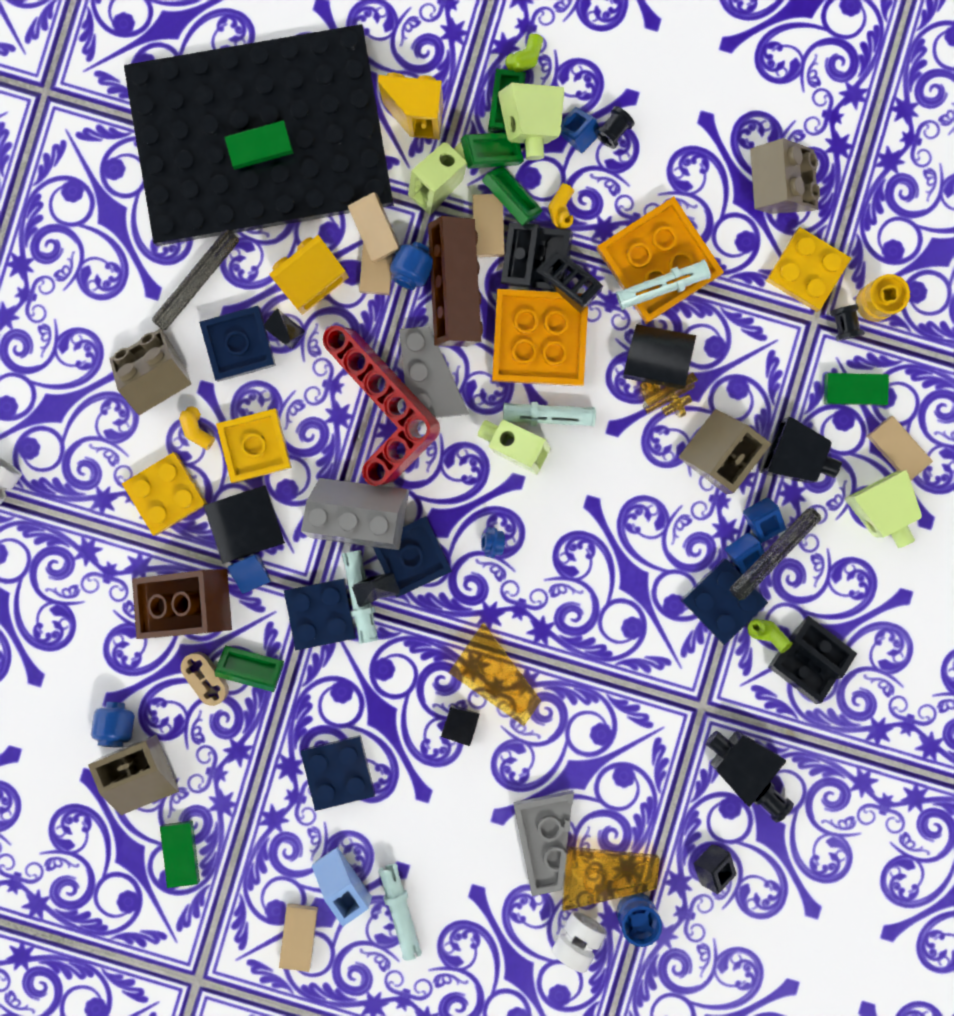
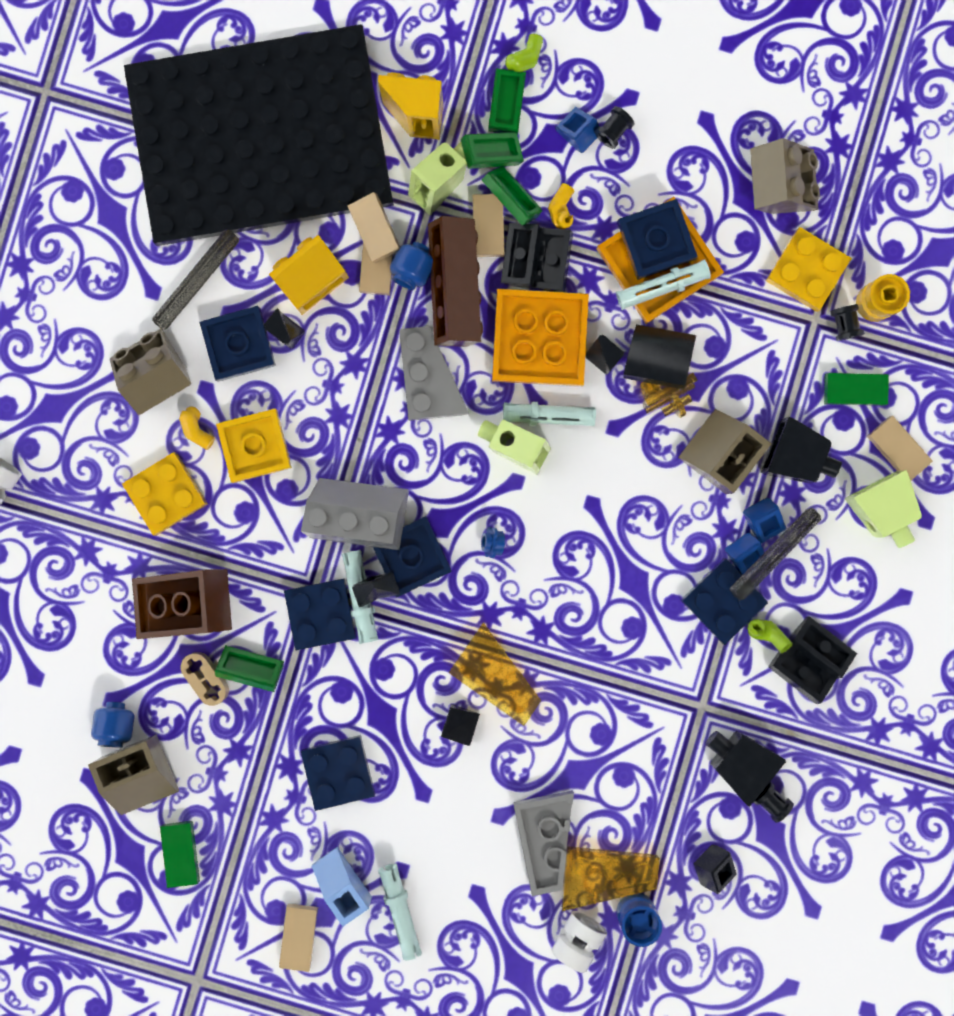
black slope [203,486,285,564] -> none
green tile [225,120,294,170] -> none
blue slope [228,554,271,594] -> none
red beam [322,325,440,486] -> none
yellowish green torso [498,83,564,160] -> none
black slope [535,249,603,313] -> none
none -> black slope [585,335,624,375]
none -> dark blue plate [617,199,698,280]

